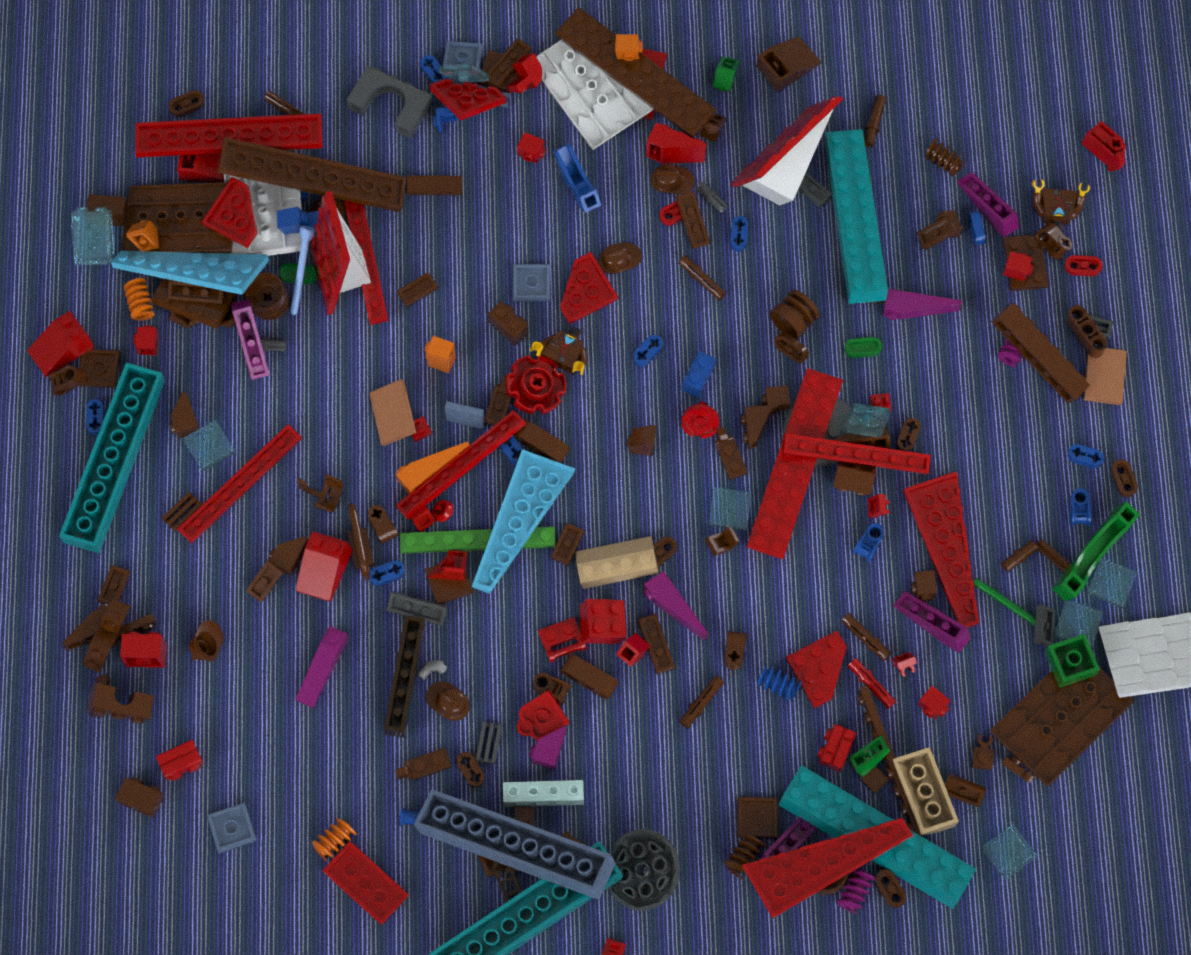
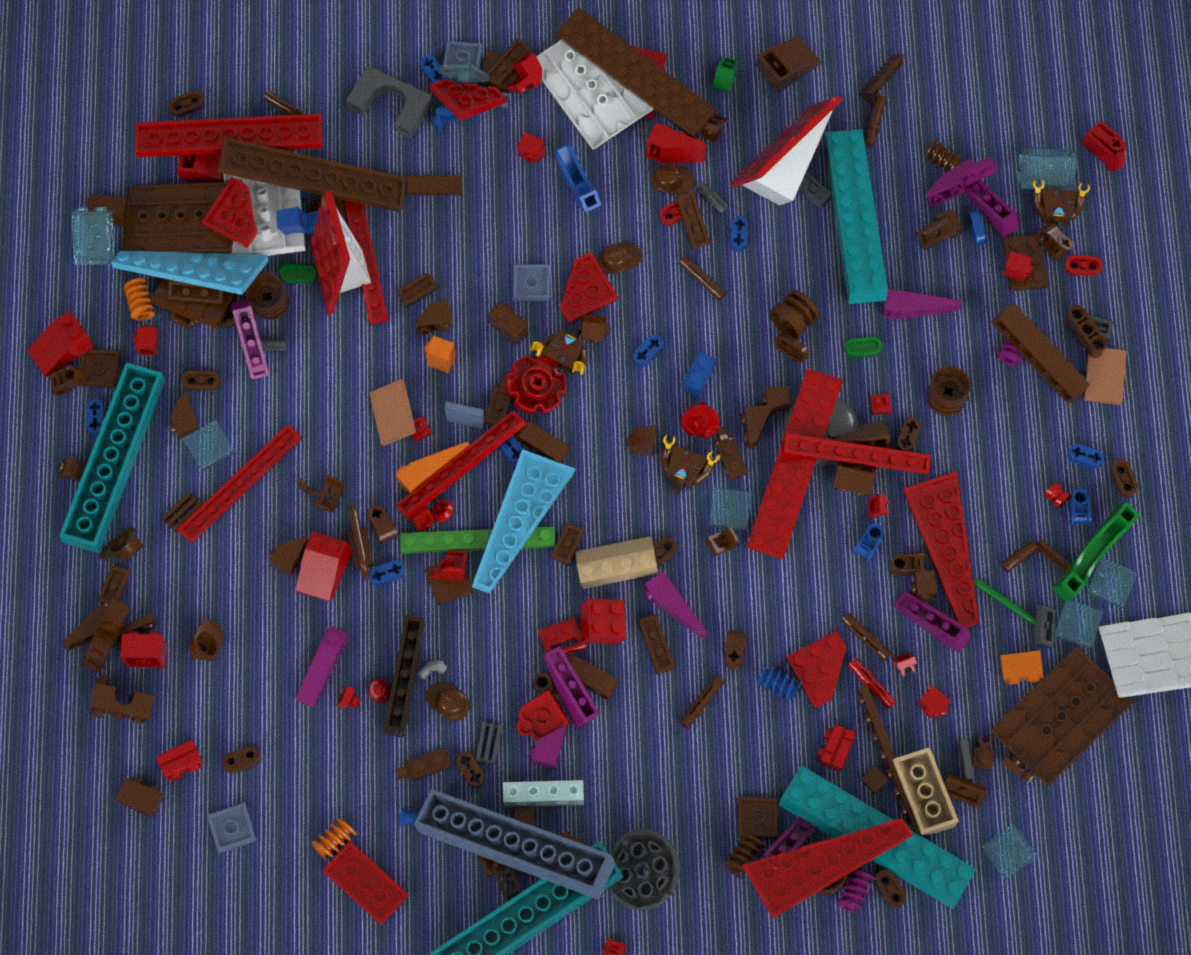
orange slope [126,220,159,251] -> none
reddish brown plate [246,559,284,602] -> none
light blue piece [290,226,315,315] -> none
dark grey tile [386,591,448,626] -> none
orange brick [615,34,643,61] -> none
red brick [616,633,651,667] -> none
clear light blue plate [843,403,890,438] -> none
green slope [849,735,891,777] -> none
green brick [1045,634,1100,688] -> none
none -> reddish brown bracket [57,456,87,482]
none -> reddish brown piece [100,527,143,561]
none -> reddish brown plate [182,370,221,391]
none -> reddish brown plate [222,746,261,774]
none -> red tile [336,686,361,709]
none -> red hat [369,679,391,702]
none -> reddish brown slope [415,300,454,335]
none -> magenta slope [543,646,600,729]
none -> reddish brown brick [581,315,609,343]
none -> reddish brown torso [661,434,720,494]
none -> reddish brown slope [859,54,904,101]
none -> reddish brown piece [889,553,927,576]
none -> magenta slope [926,156,997,207]
none -> reddish brown wheel [927,366,970,416]
none -> dark grey tile [958,739,974,782]
none -> orange brick [1000,651,1044,685]
none -> clear light blue piece [1016,147,1078,191]
none -> red wheel [1044,482,1071,509]

